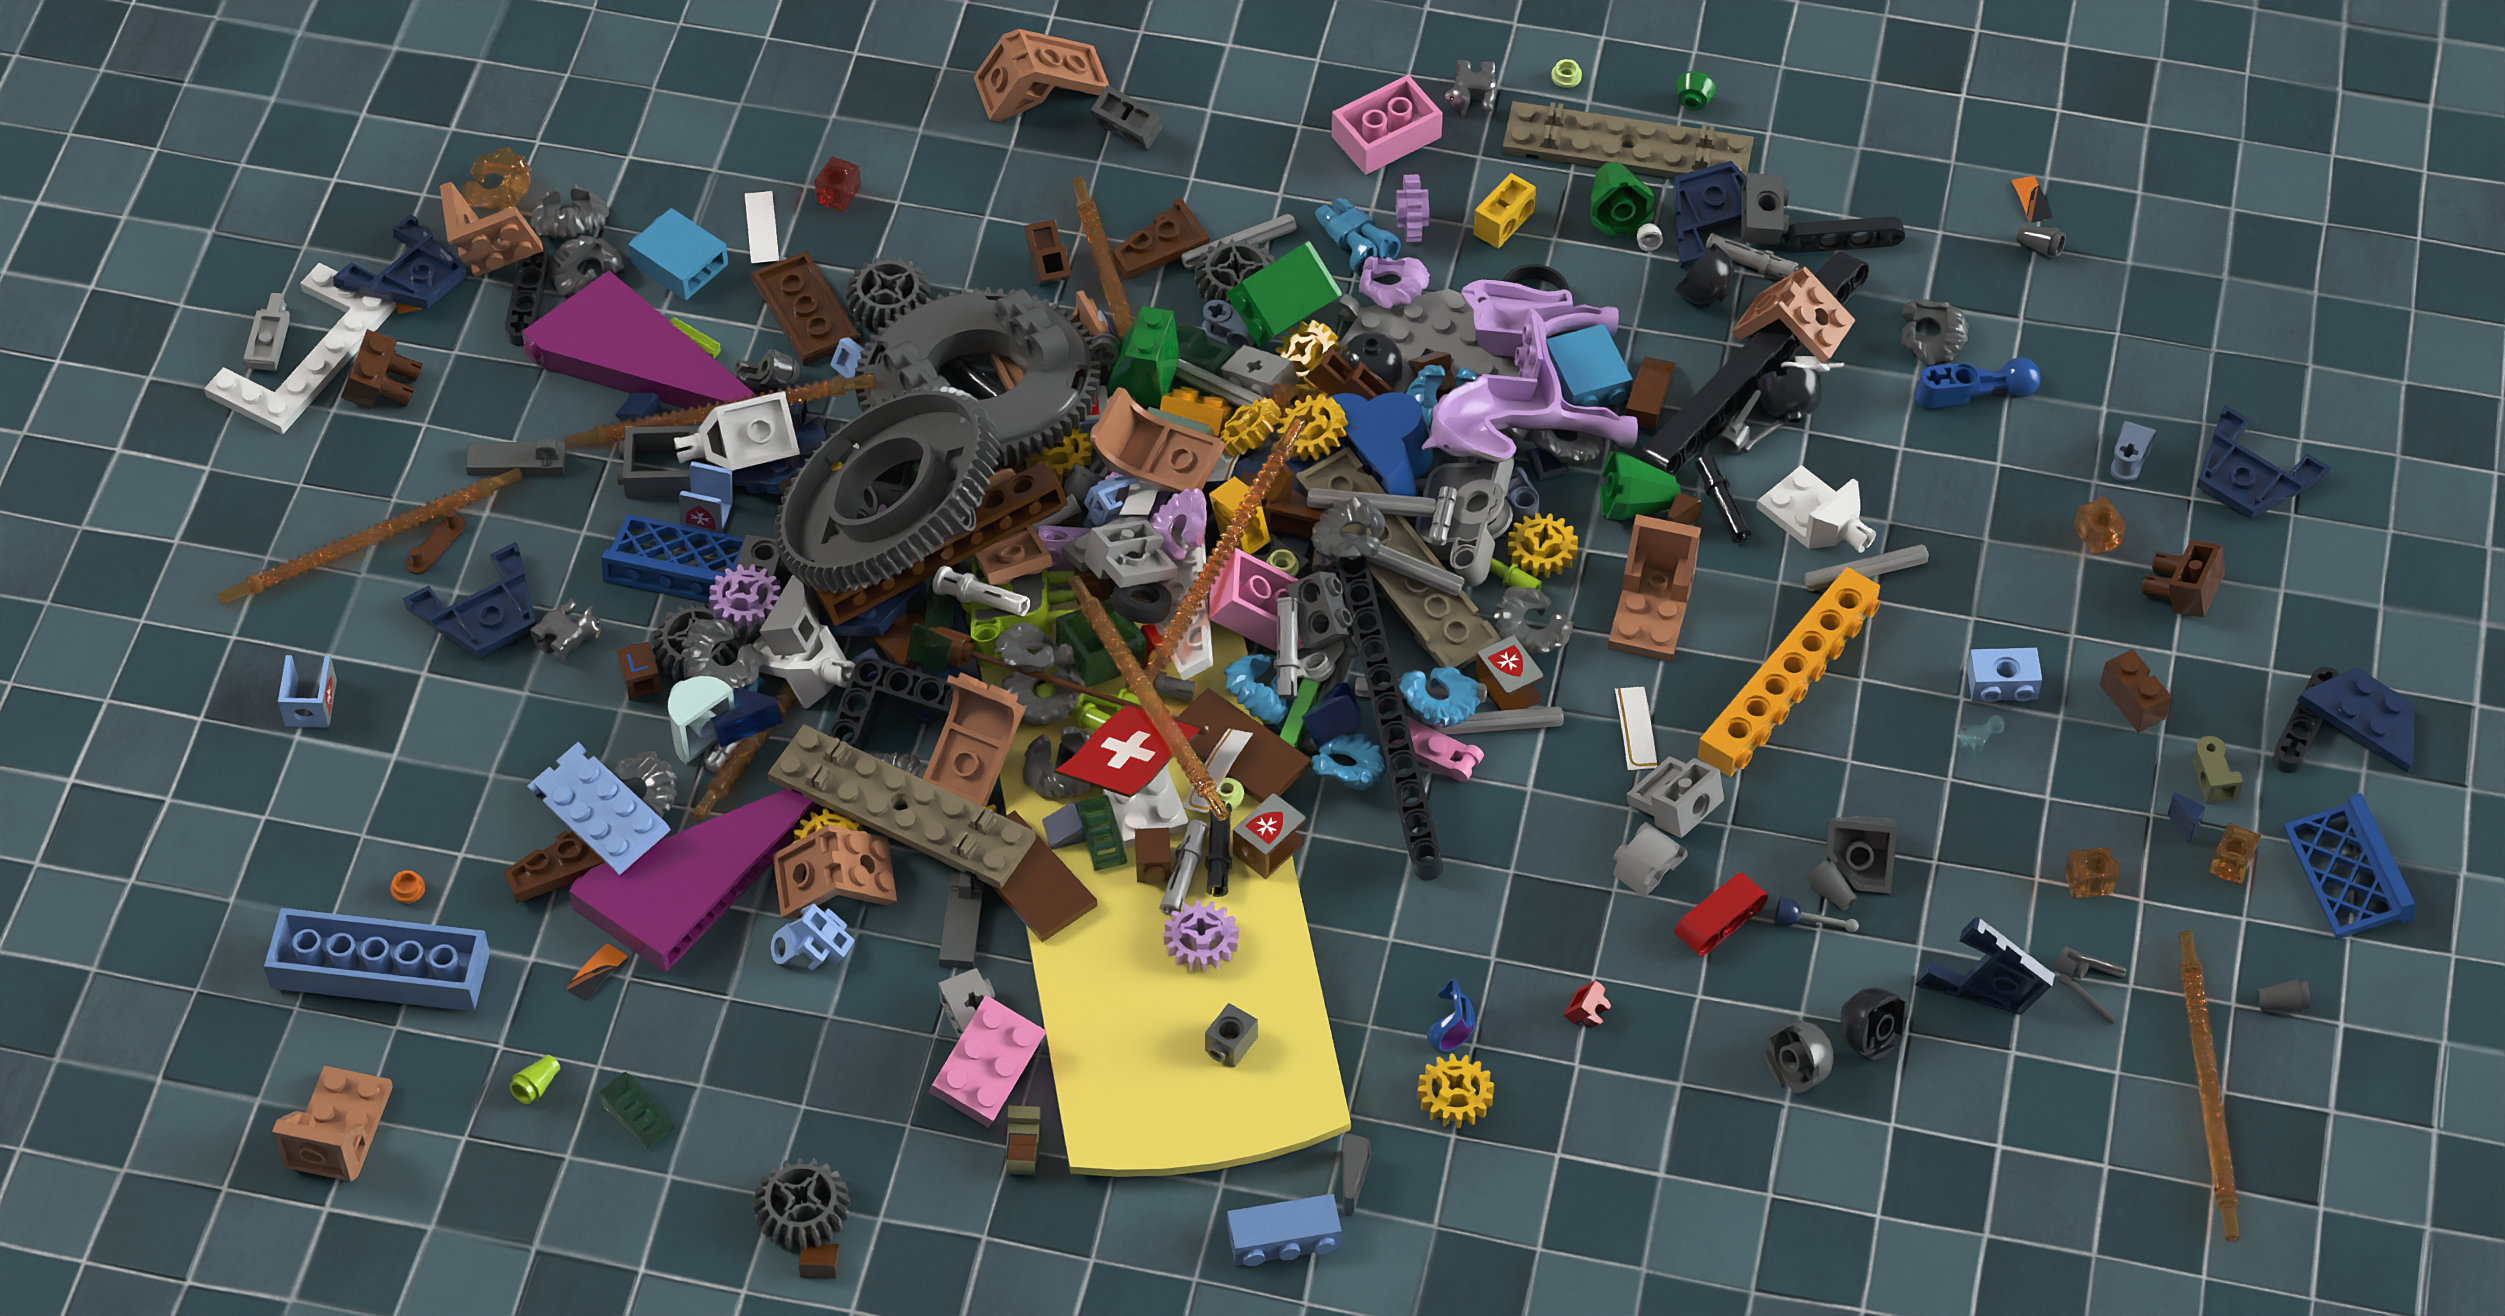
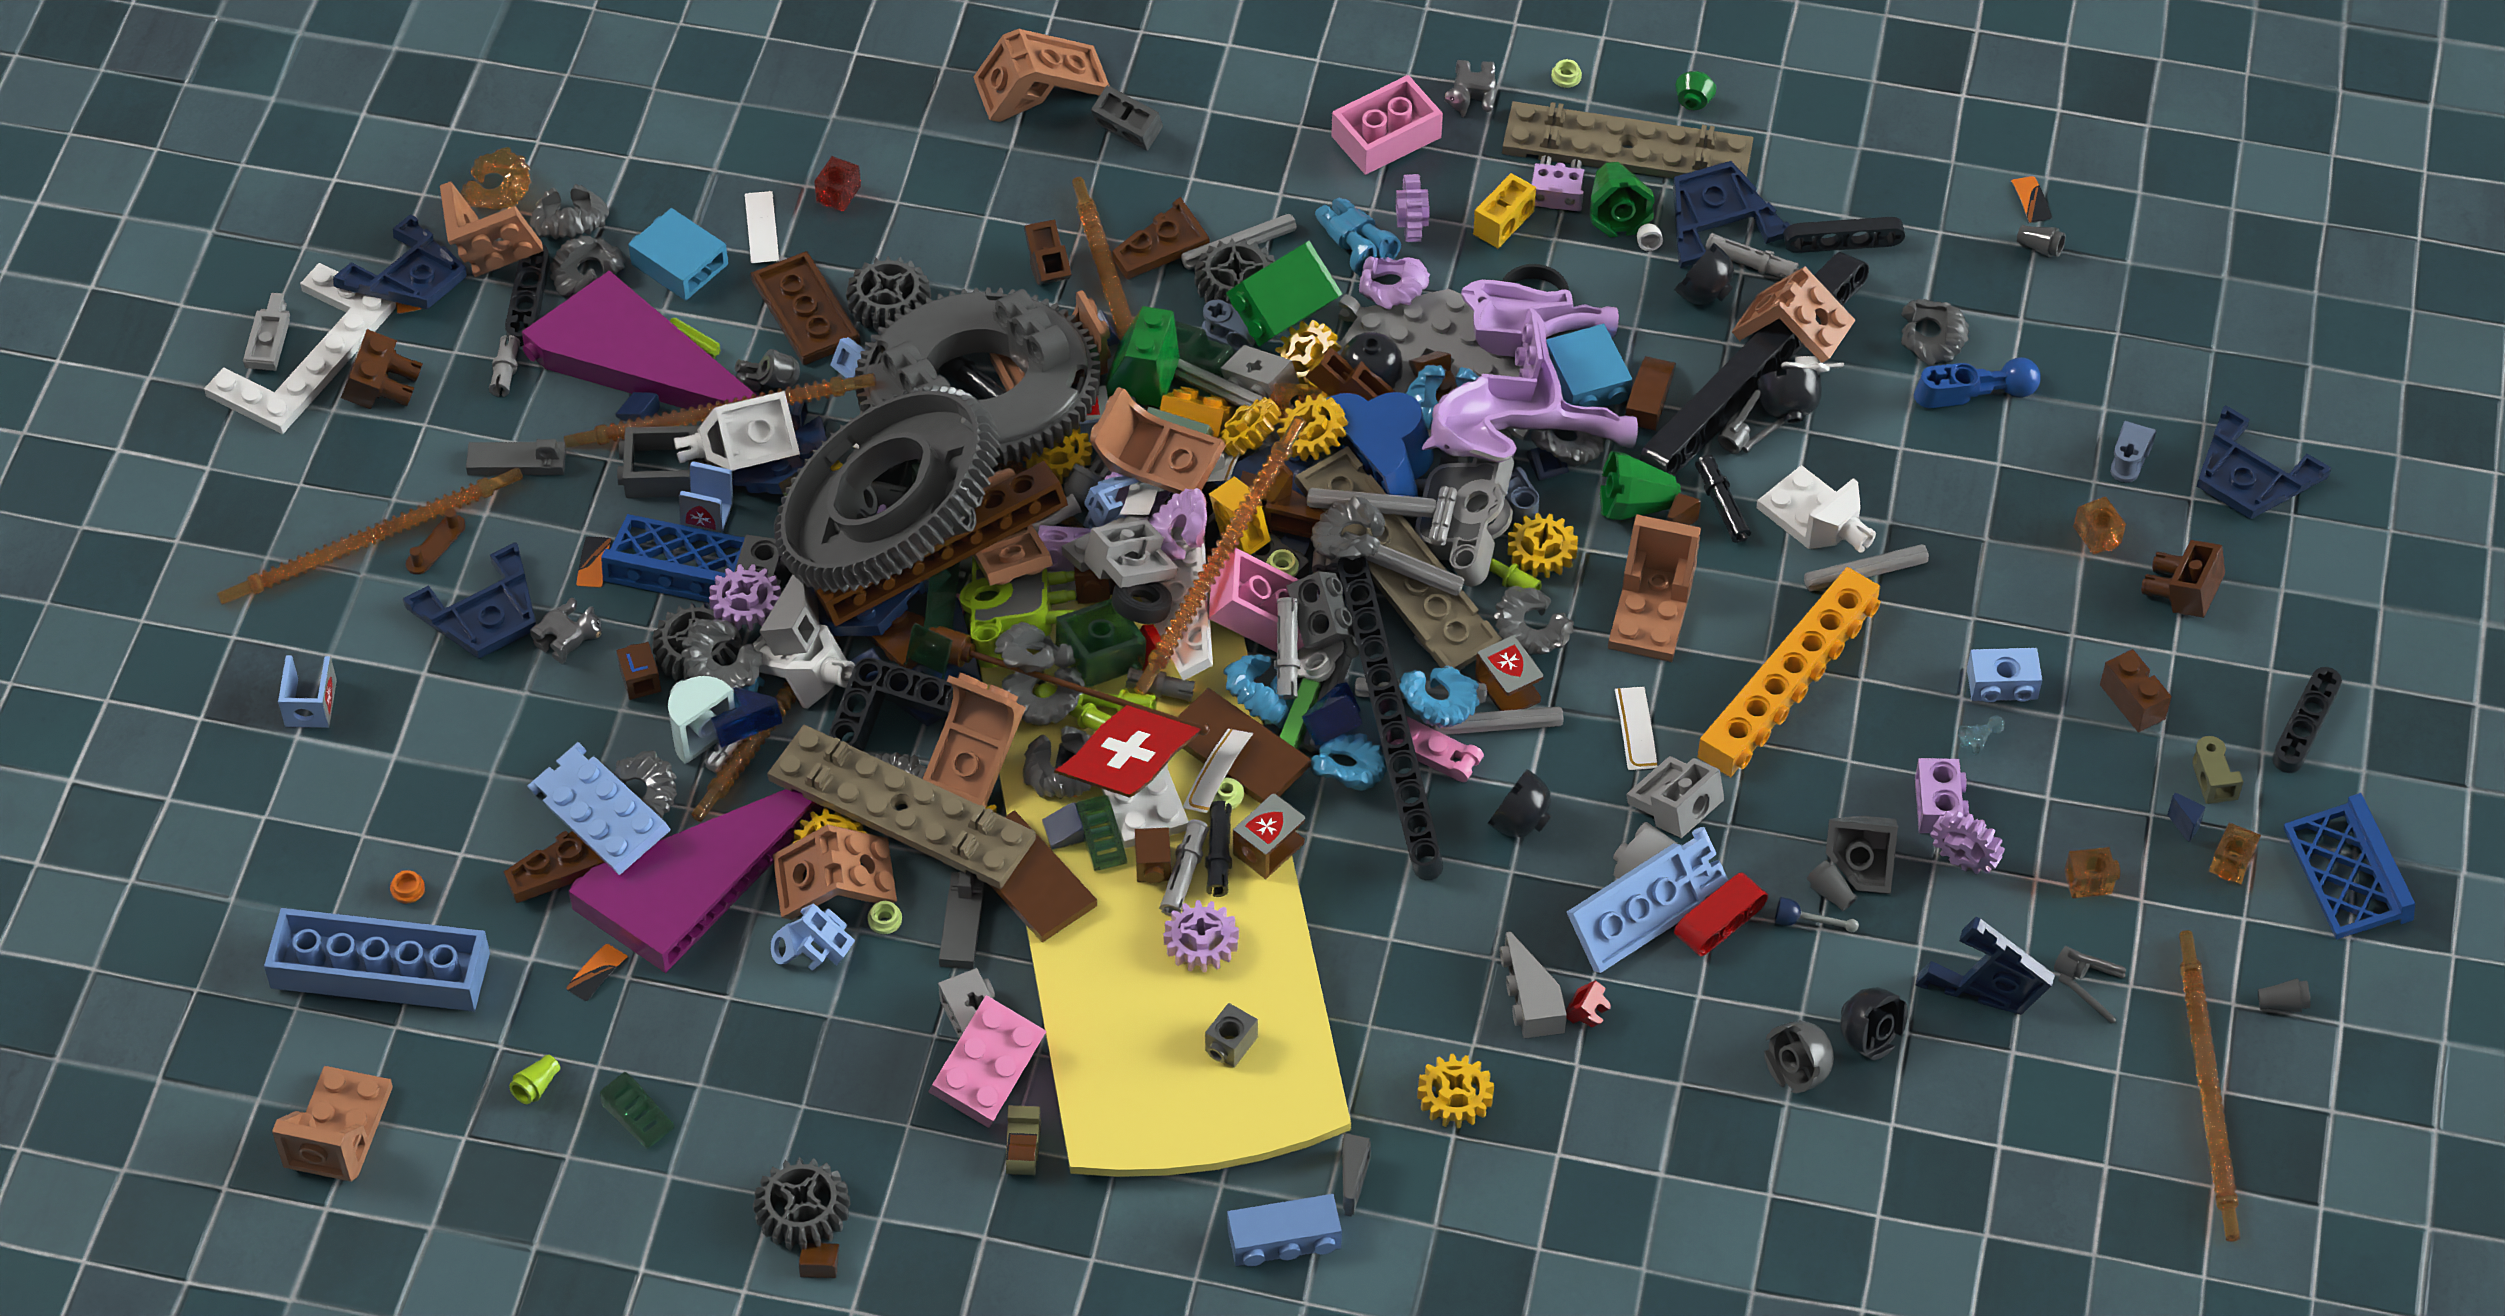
white pin [933,566,1030,616] -> none
clear orange hose [1068,576,1230,821] -> none
dark grey bush [1090,333,1120,365] -> none
blue piece [1427,979,1476,1052] -> none
dark grey brick [1741,173,1789,245] -> none
dark blue wing [2297,667,2414,773] -> none
none -> light grey pin [489,335,520,397]
none -> sticker [576,536,611,587]
none -> yellowish green plate [868,901,902,934]
none -> black cylinder [1487,769,1551,838]
none -> light grey slope [1500,932,1567,1038]
none -> lavender piece [1532,155,1584,211]
none -> light blue hinge [1567,827,1729,973]
none -> lavender brick [1915,758,1969,833]
none -> lavender gear [1930,811,2005,874]

